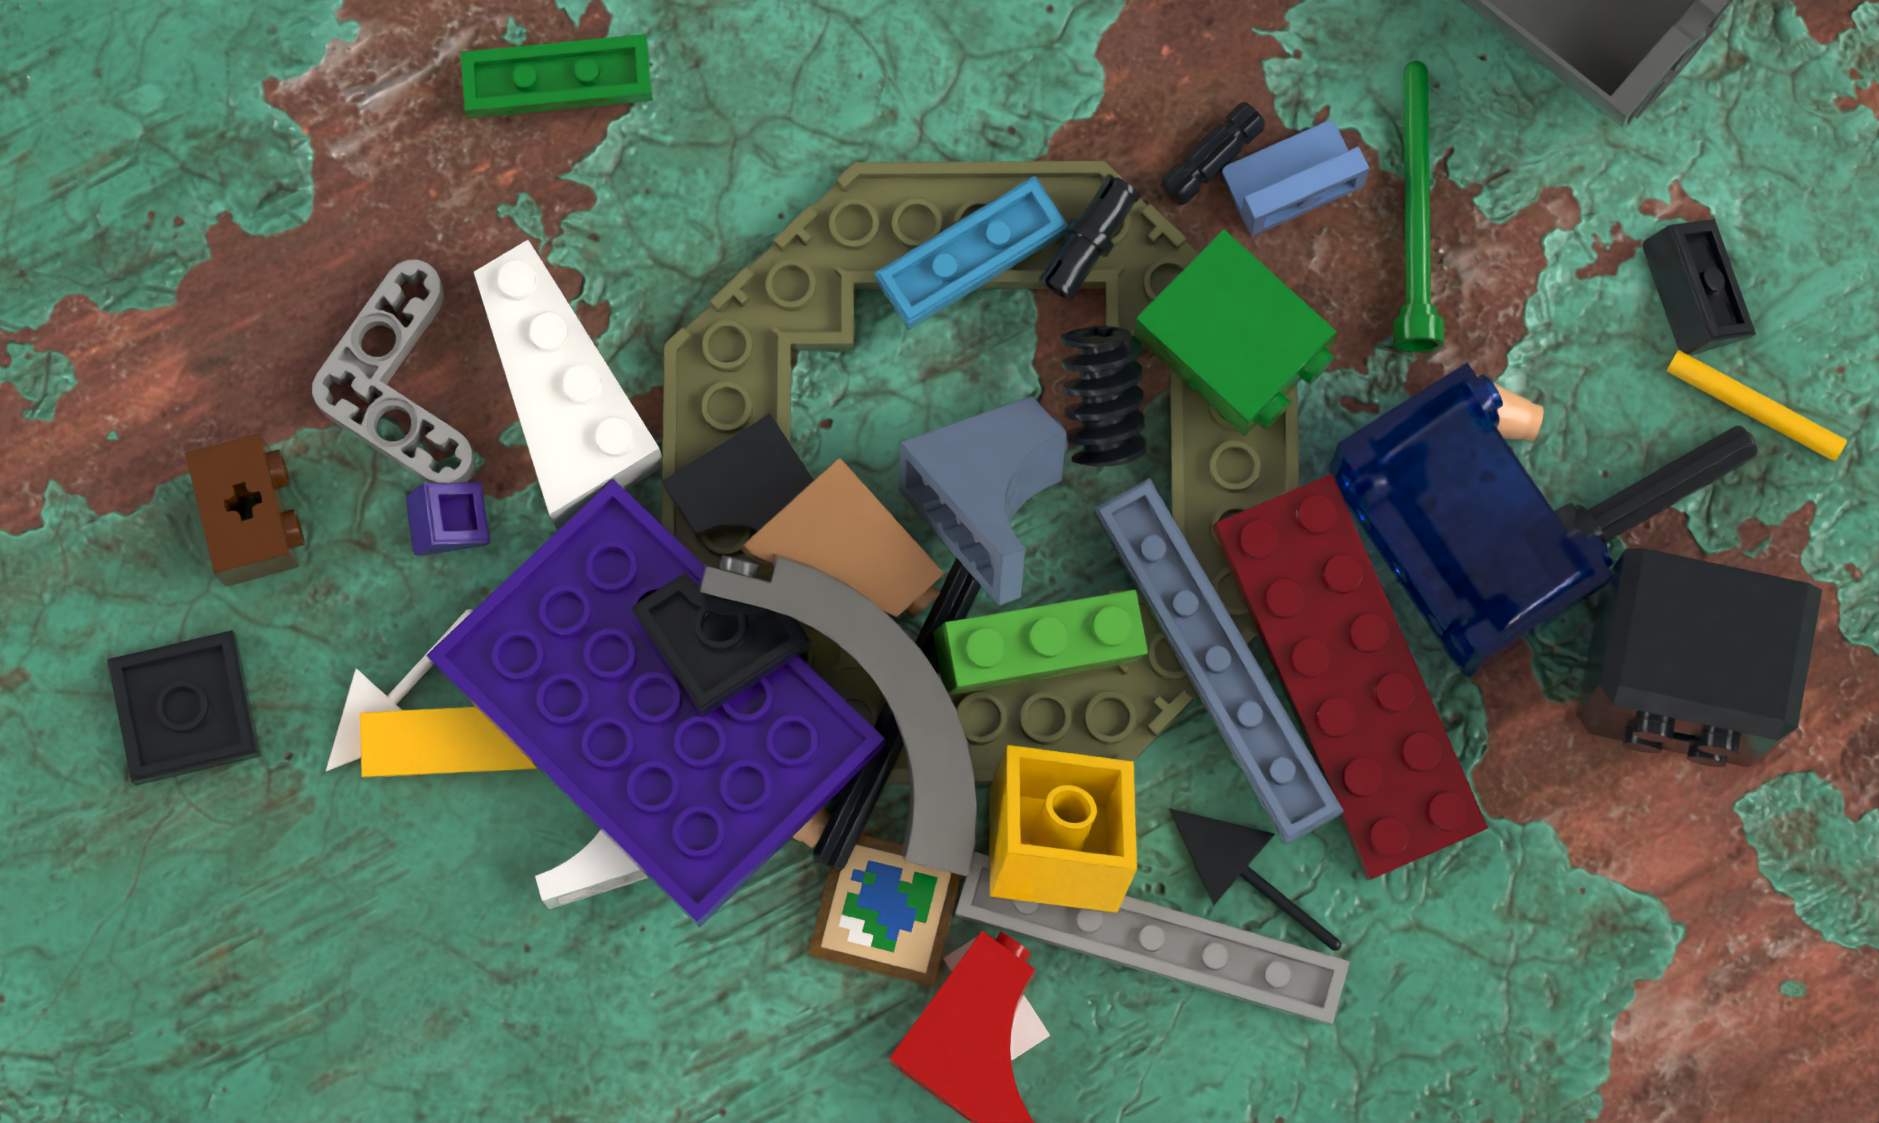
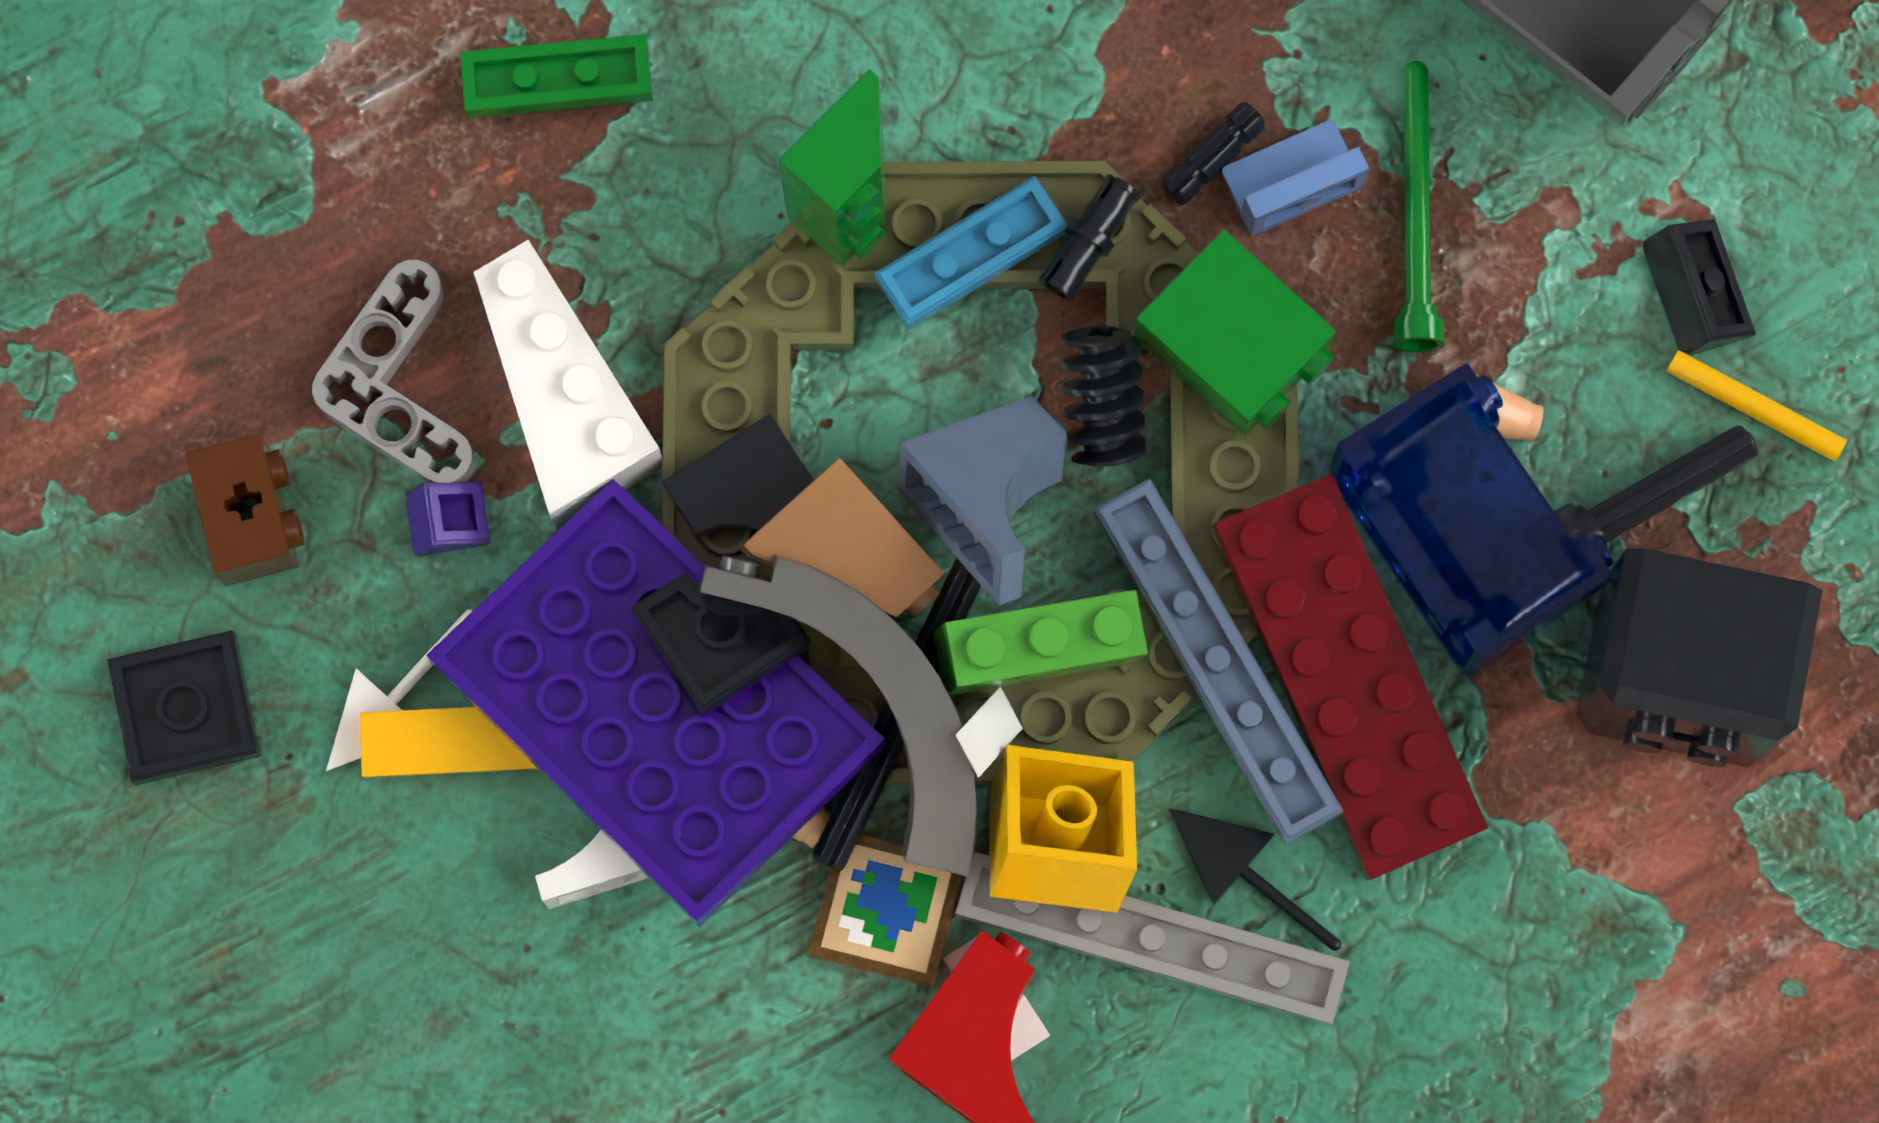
none -> green slope [778,69,885,267]
none -> white sticker [956,686,1023,778]

